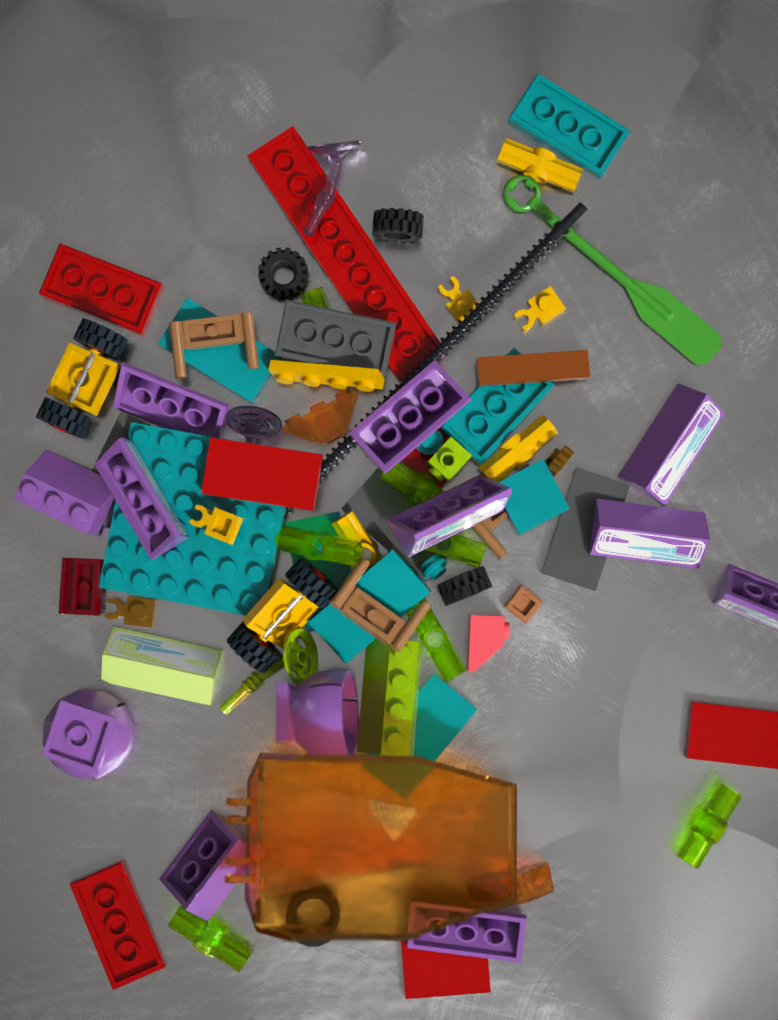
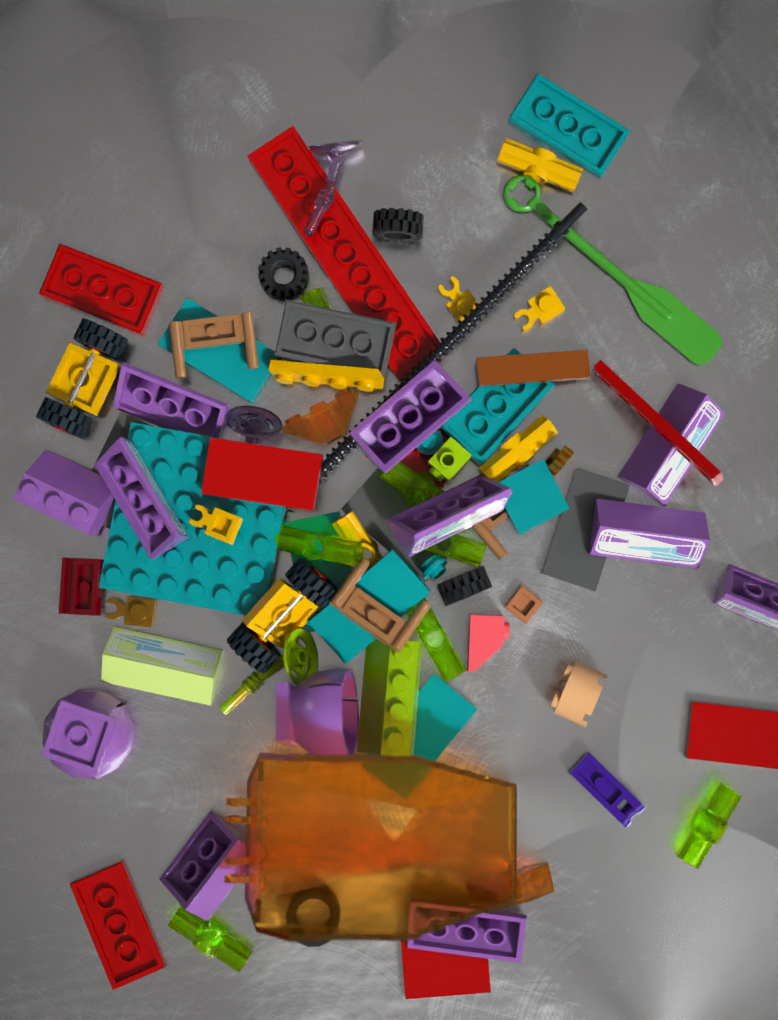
none -> light nougat brick [551,661,608,727]
none -> dark purple plate [569,752,645,828]
none -> red tile [594,360,724,486]

